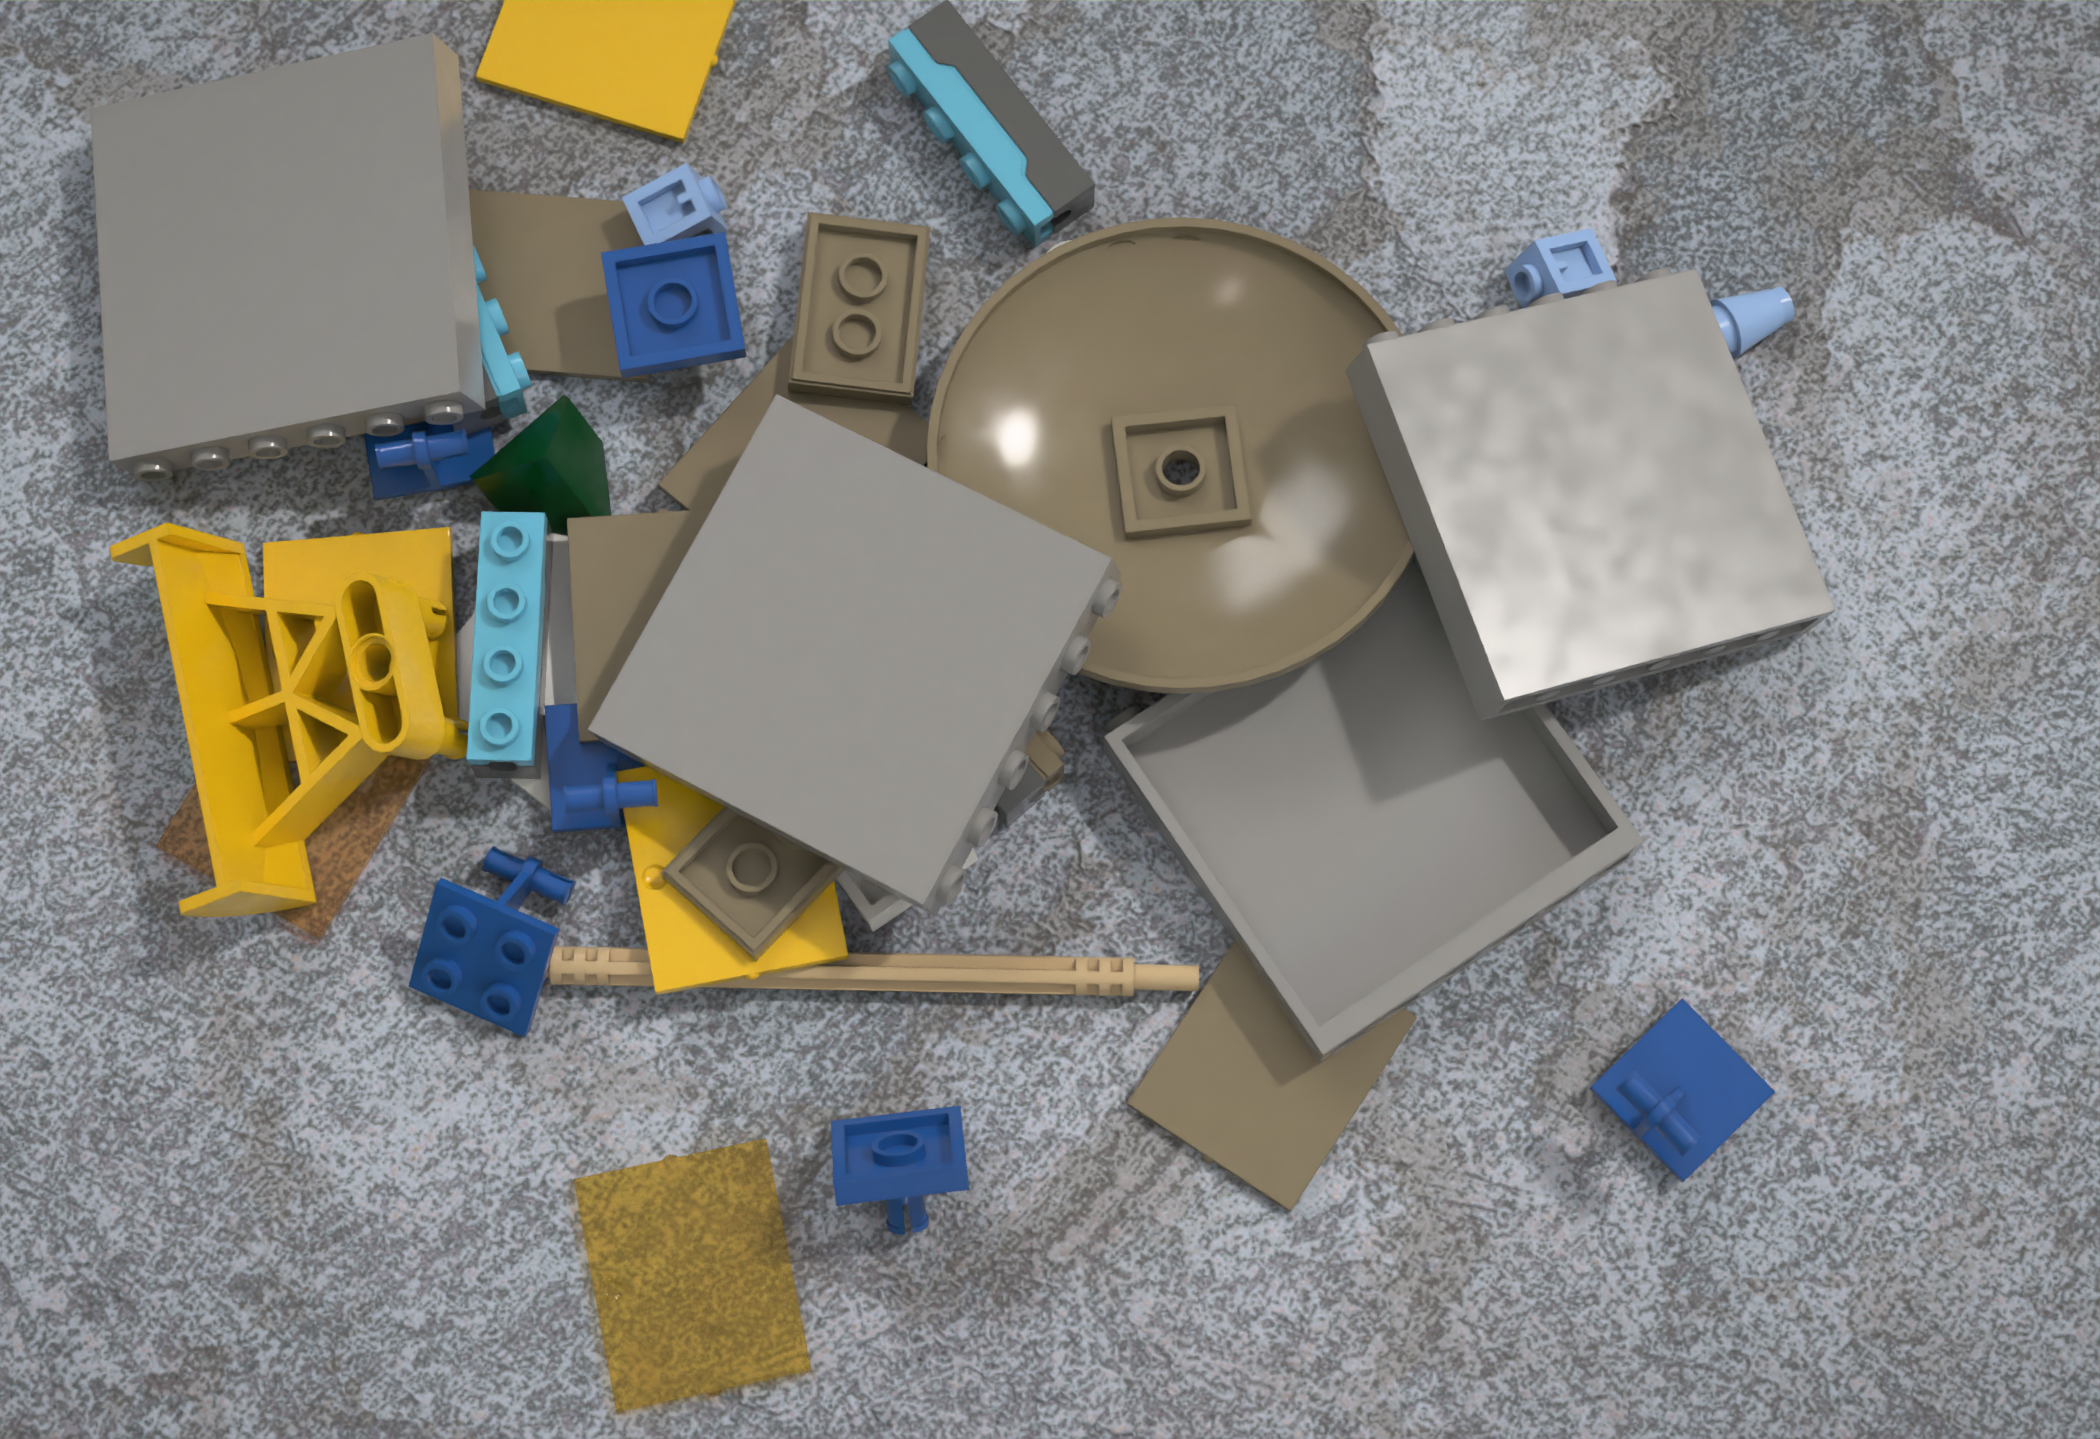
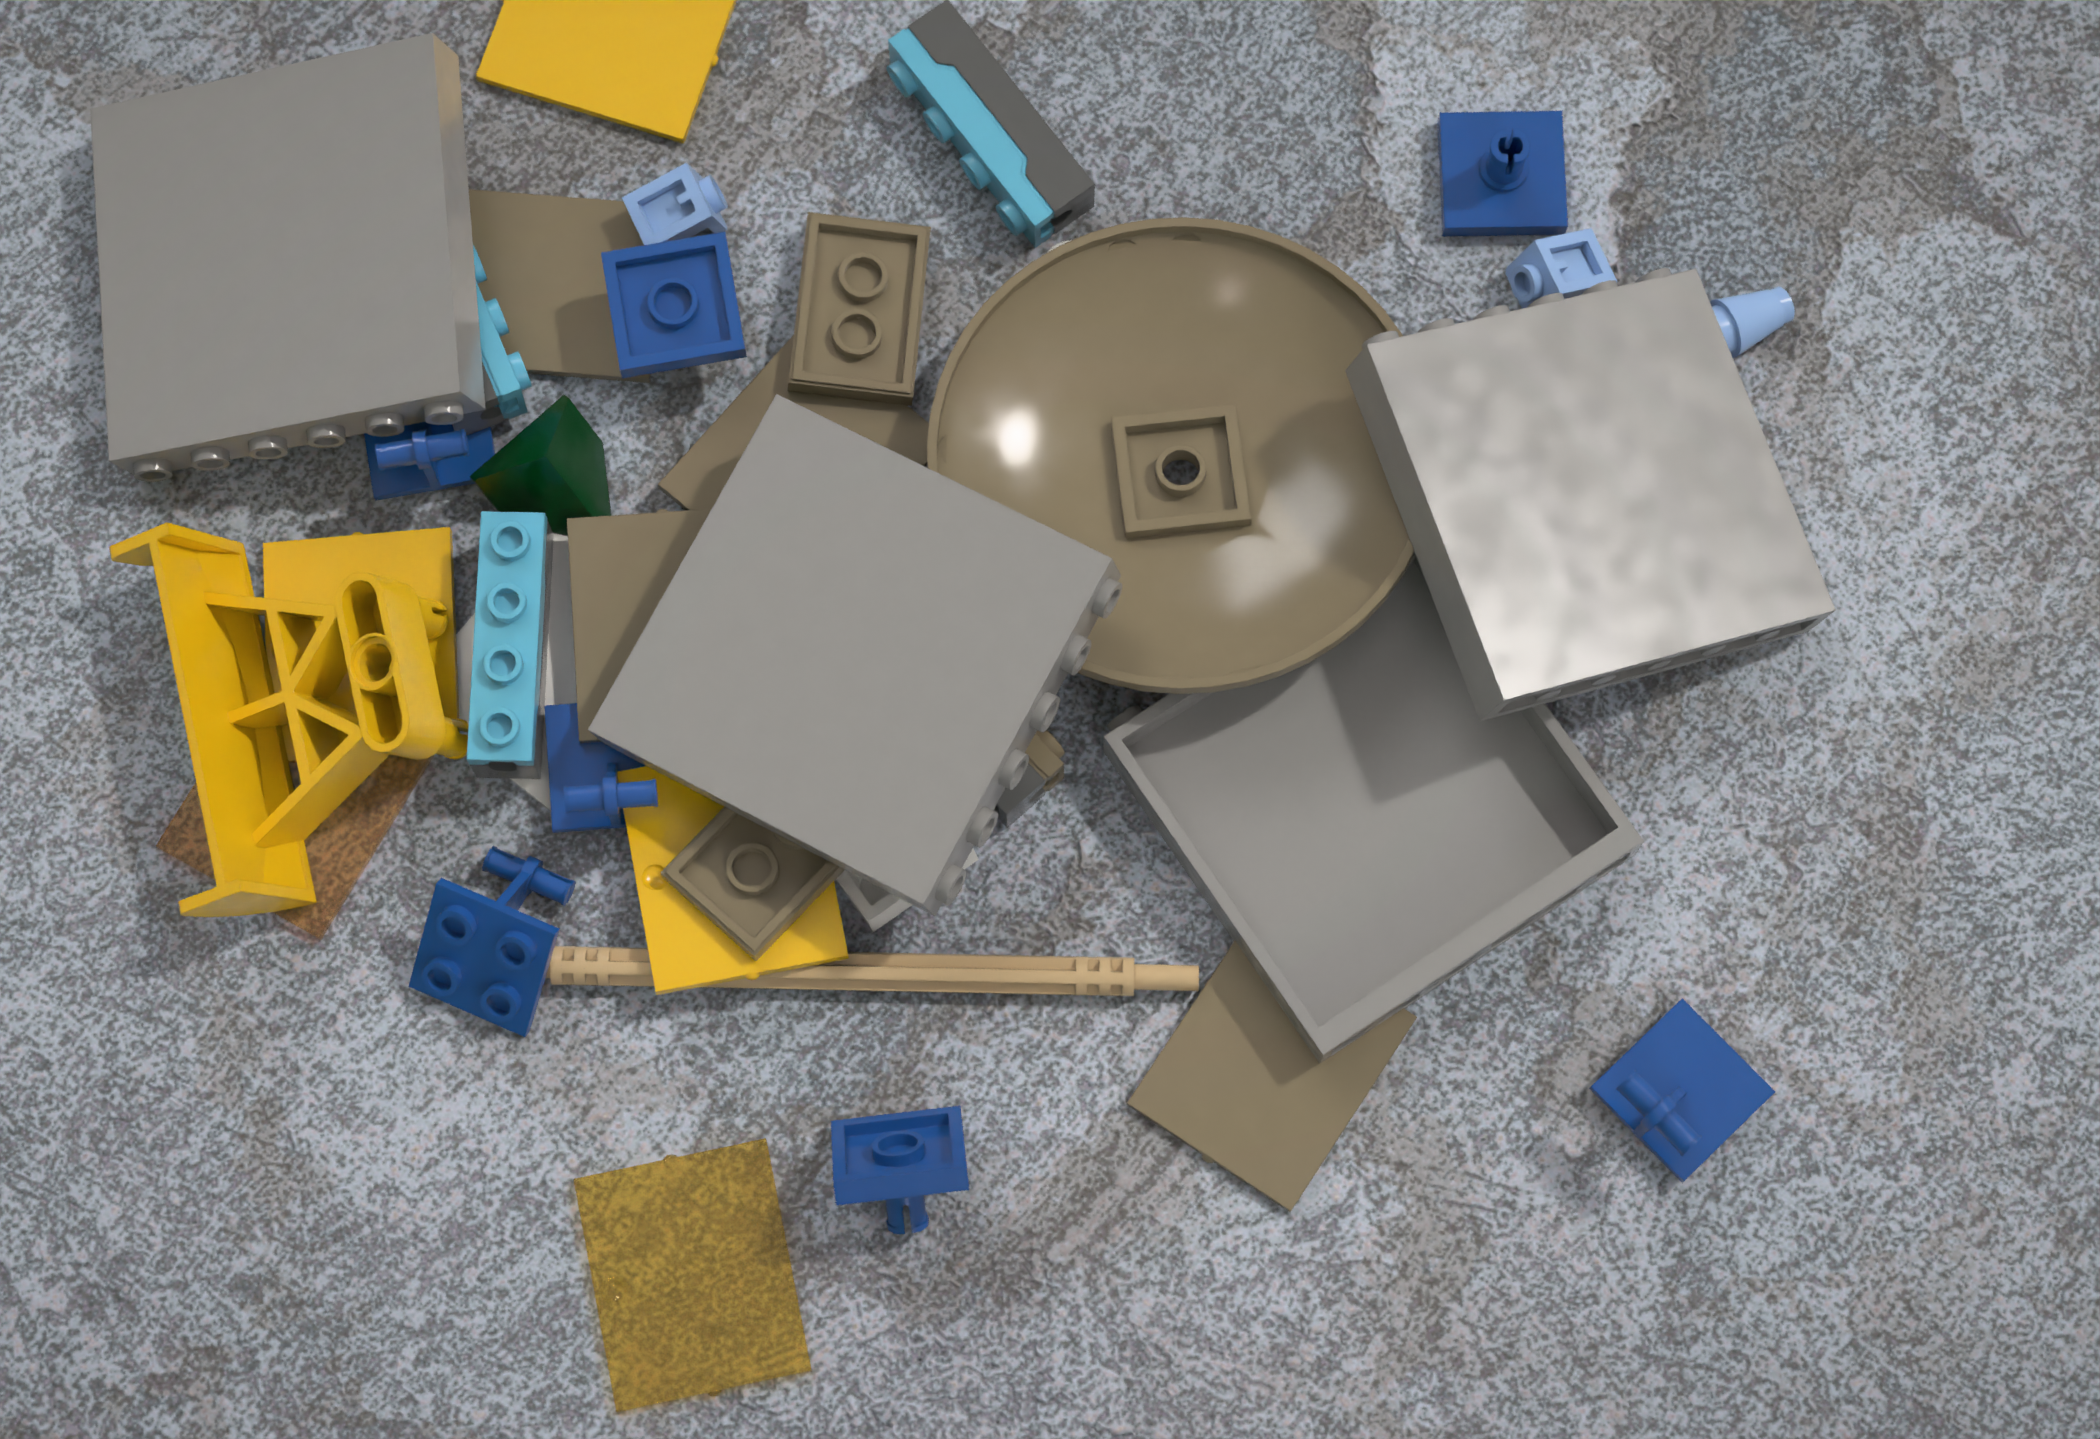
none -> blue tile [1437,111,1568,237]

